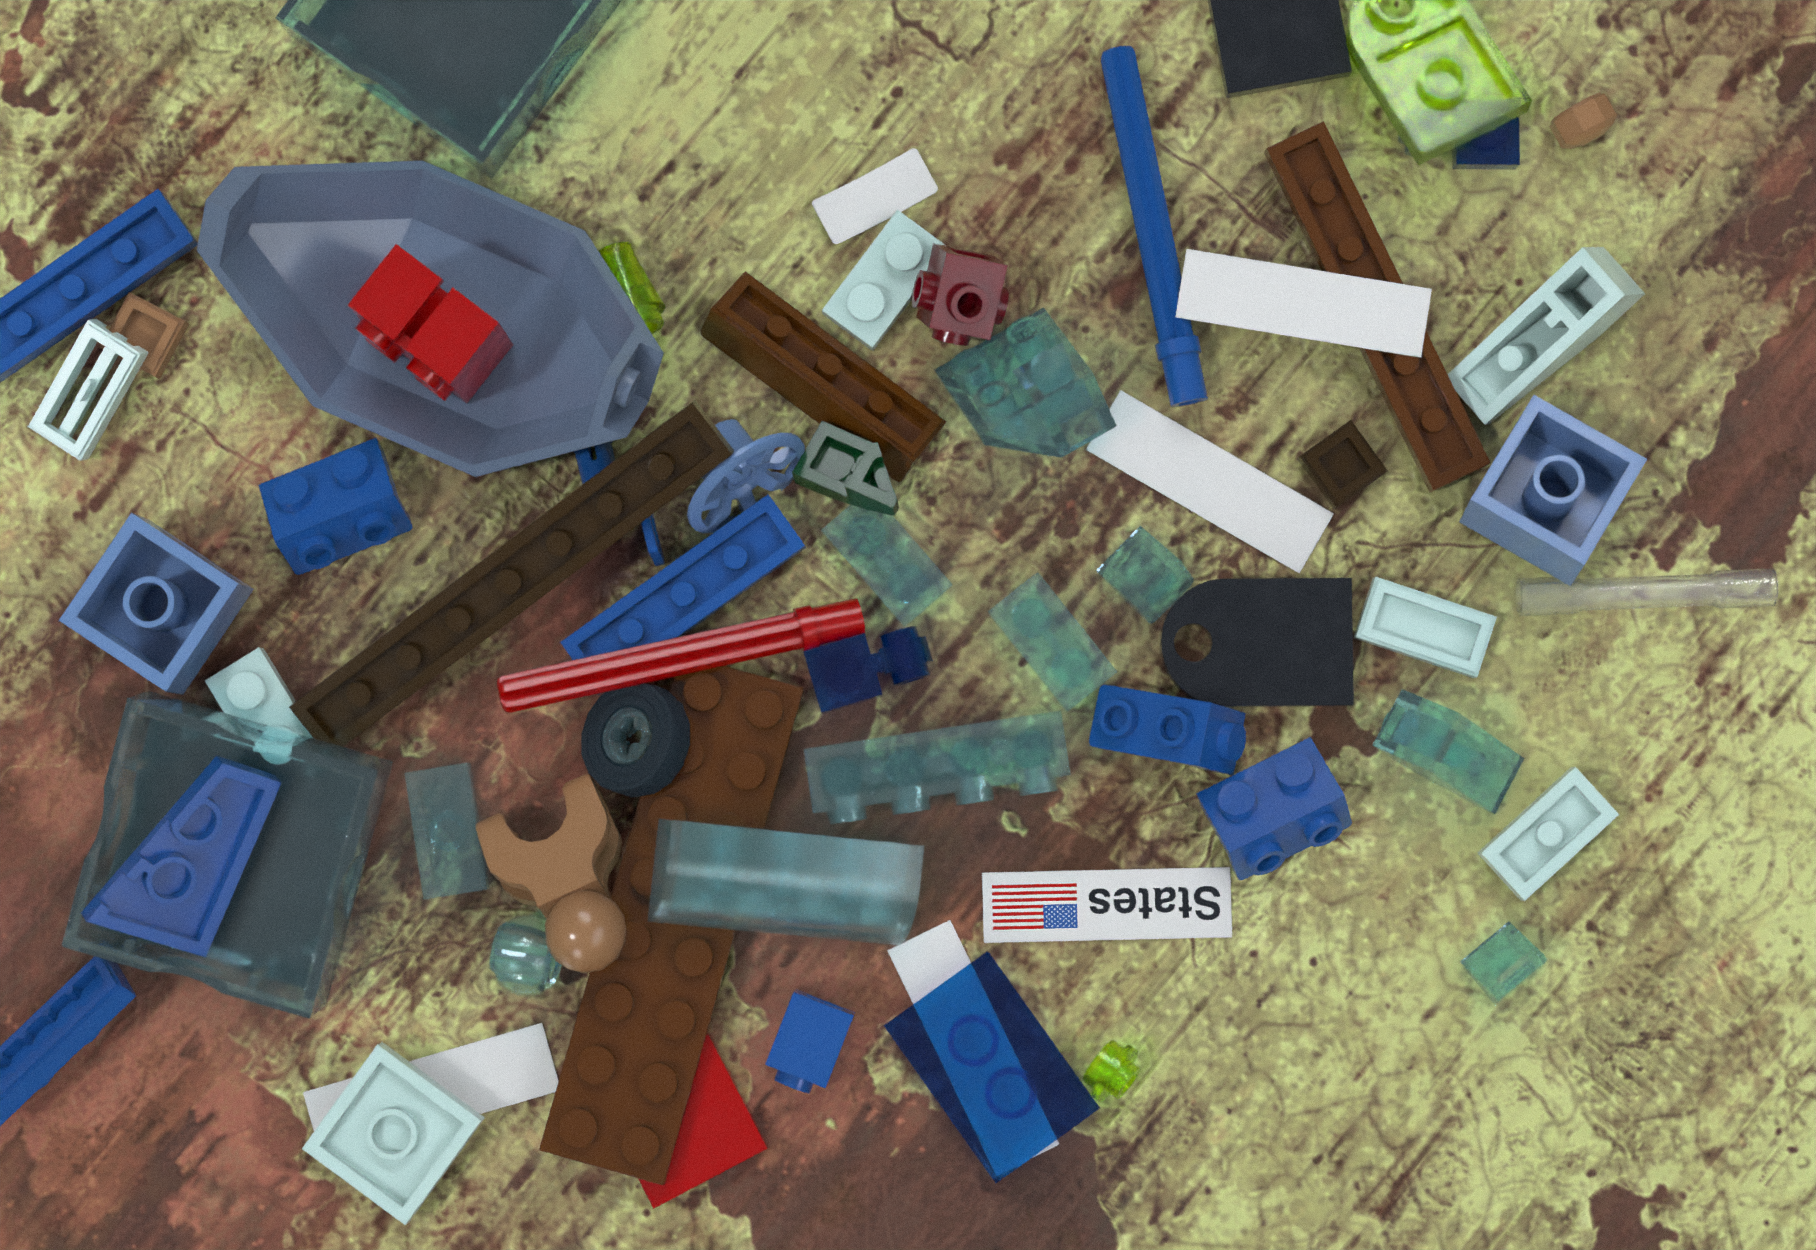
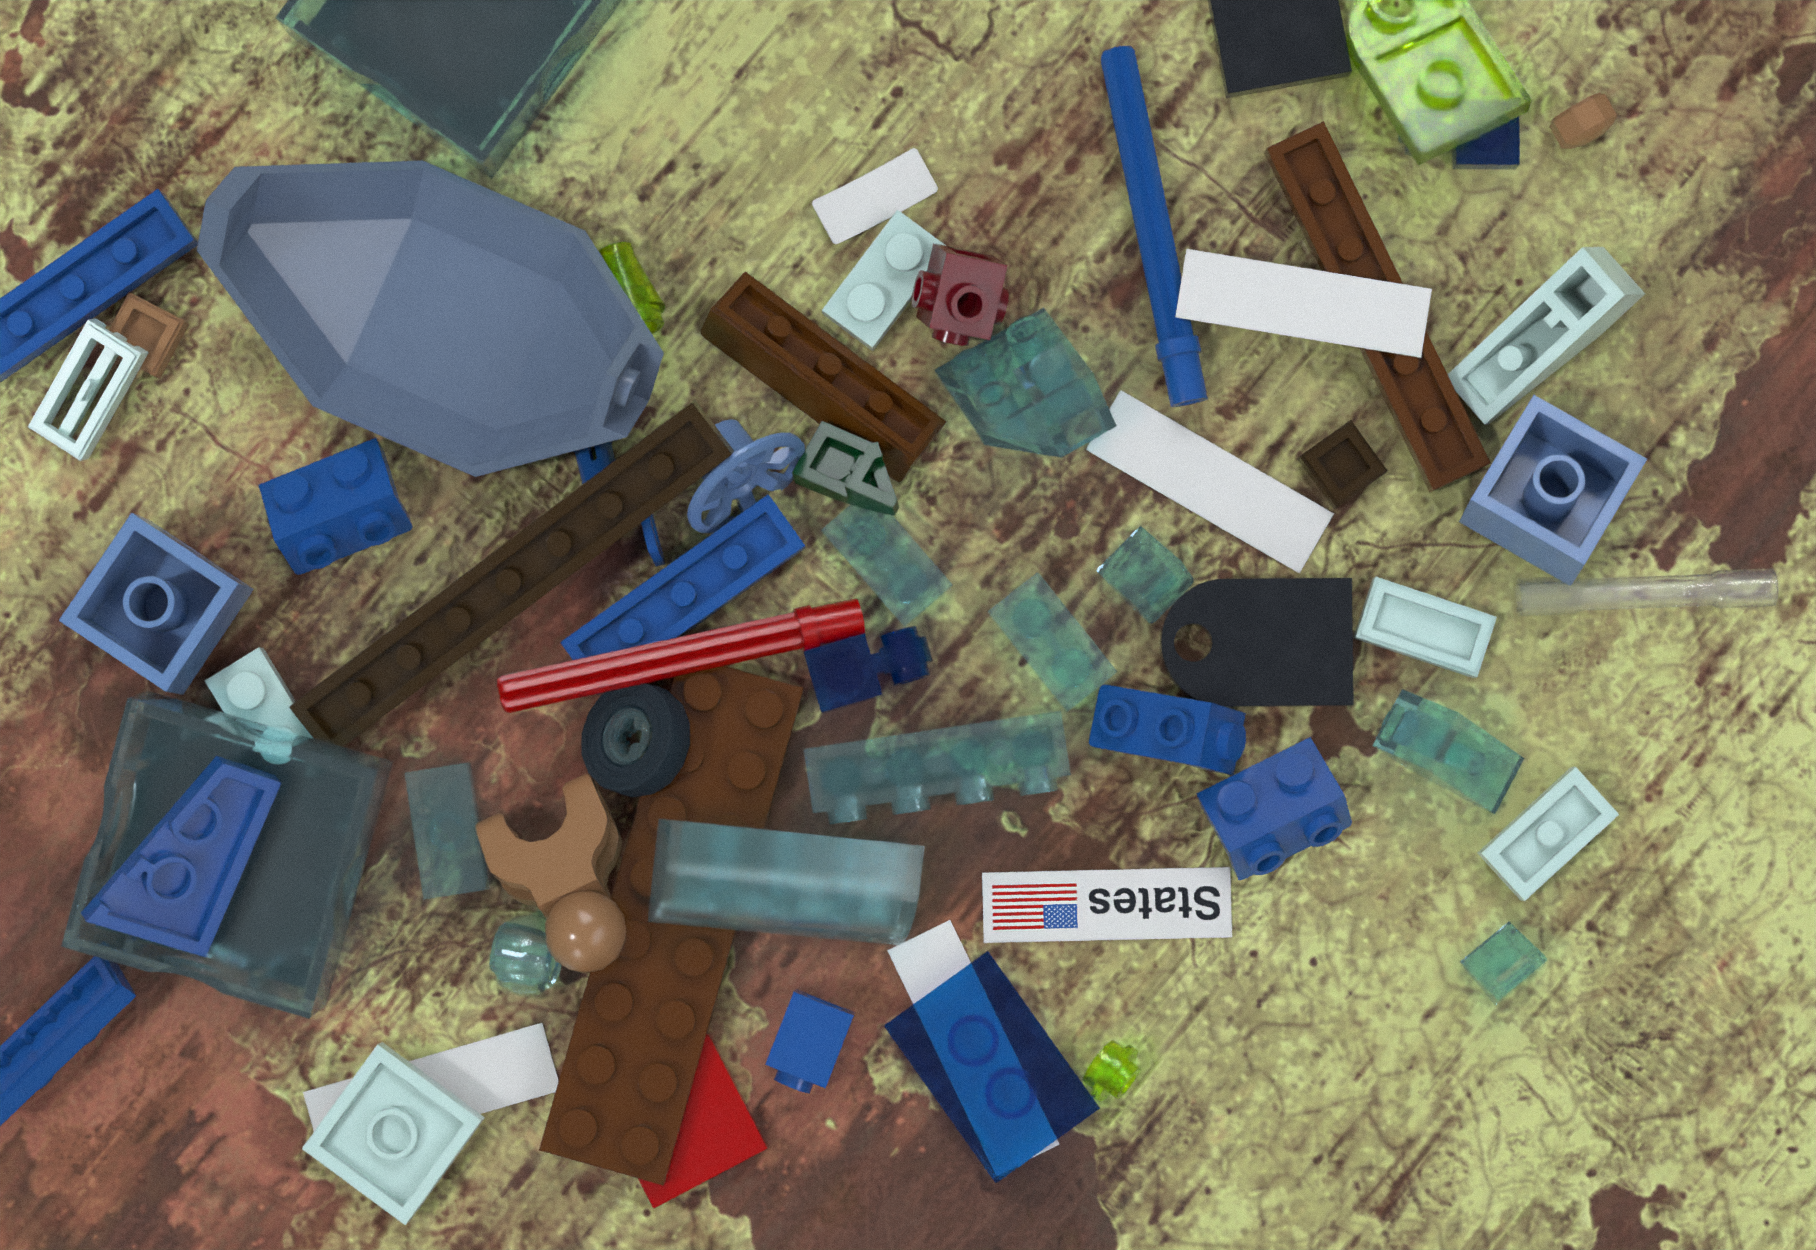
red piece [348,244,514,404] -> none

